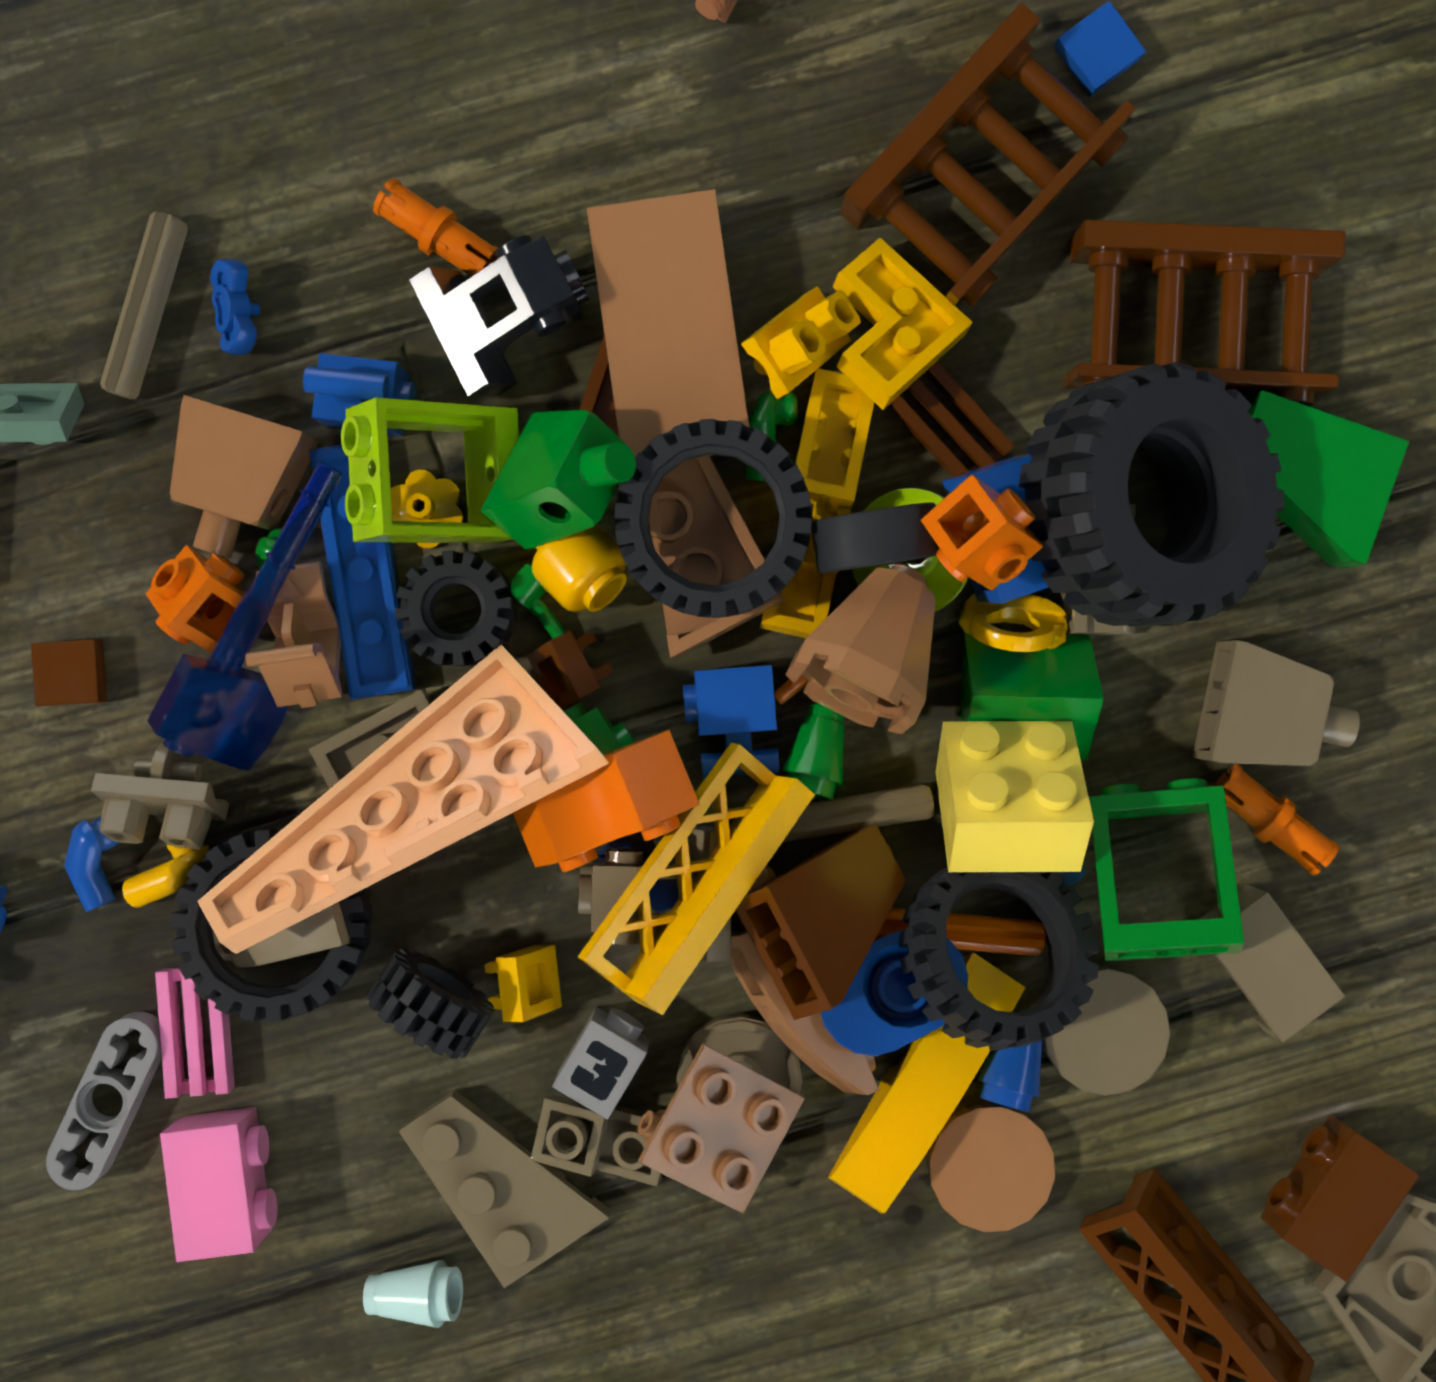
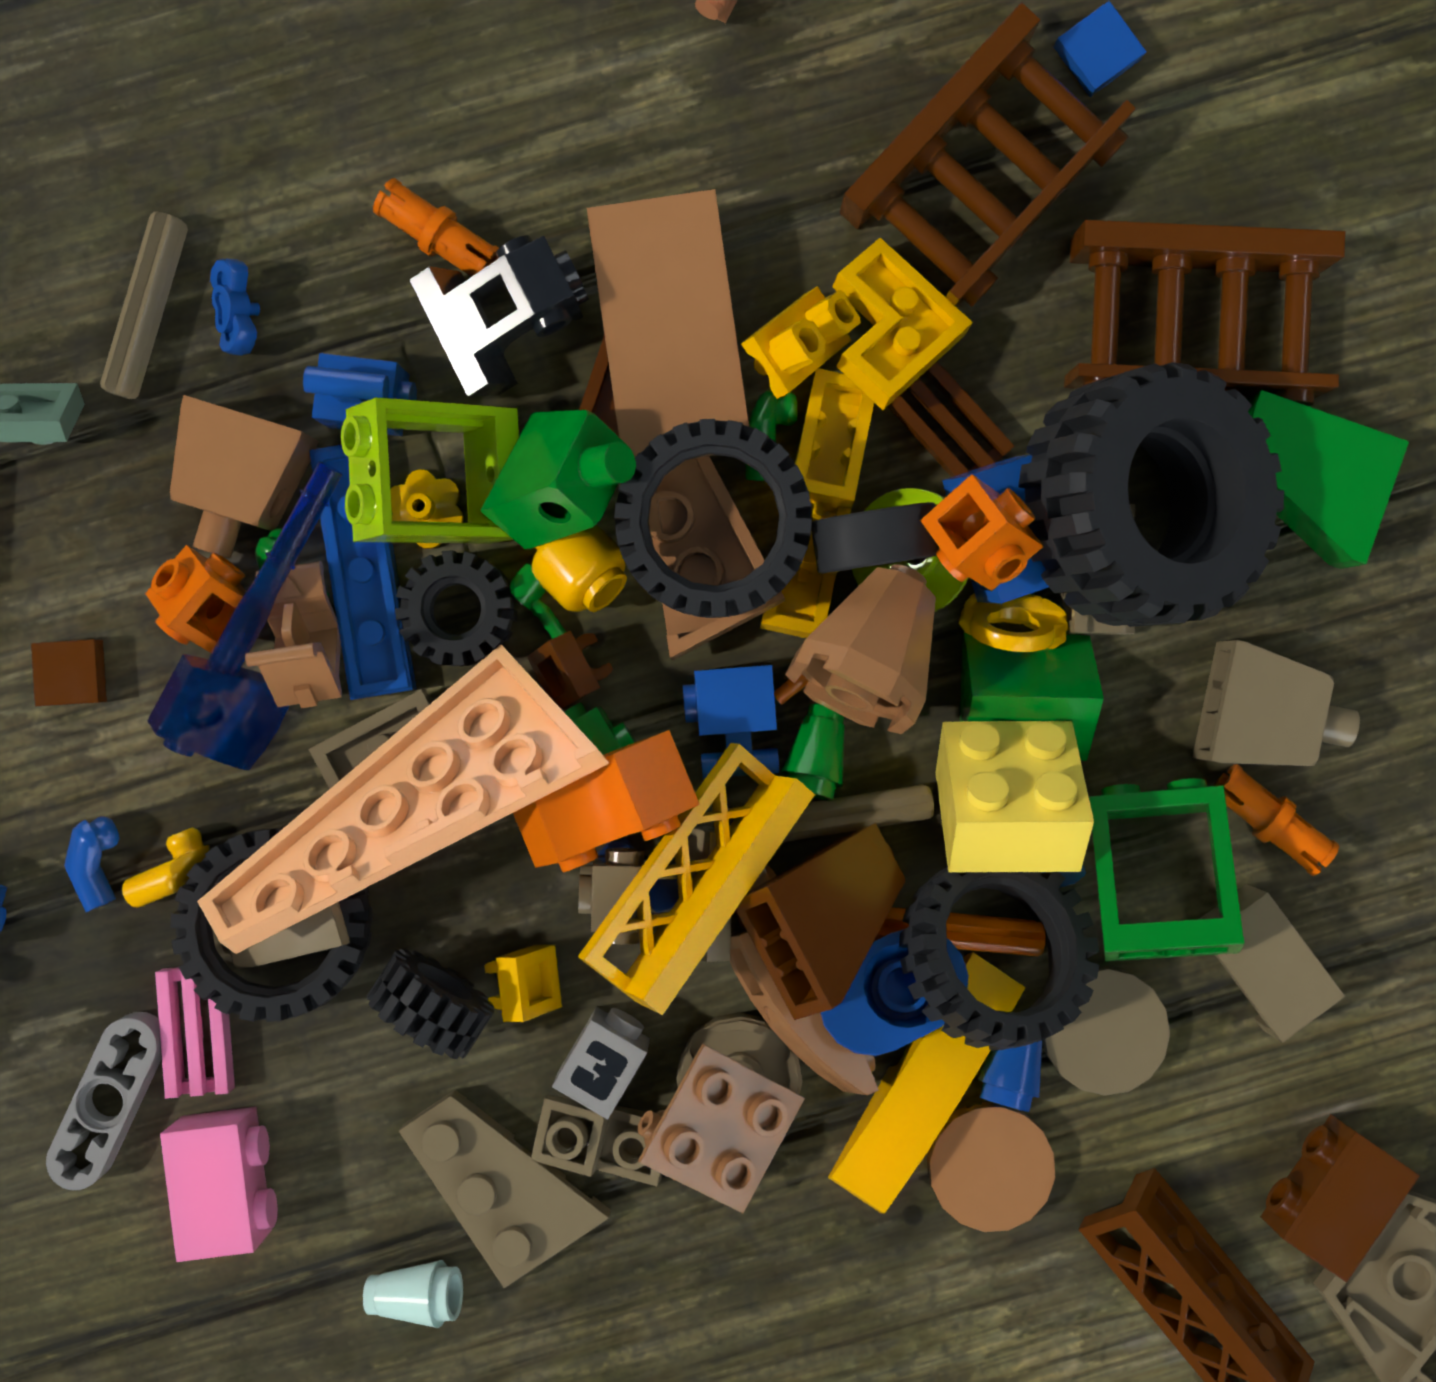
dark tan hips [91,742,230,850] -> none

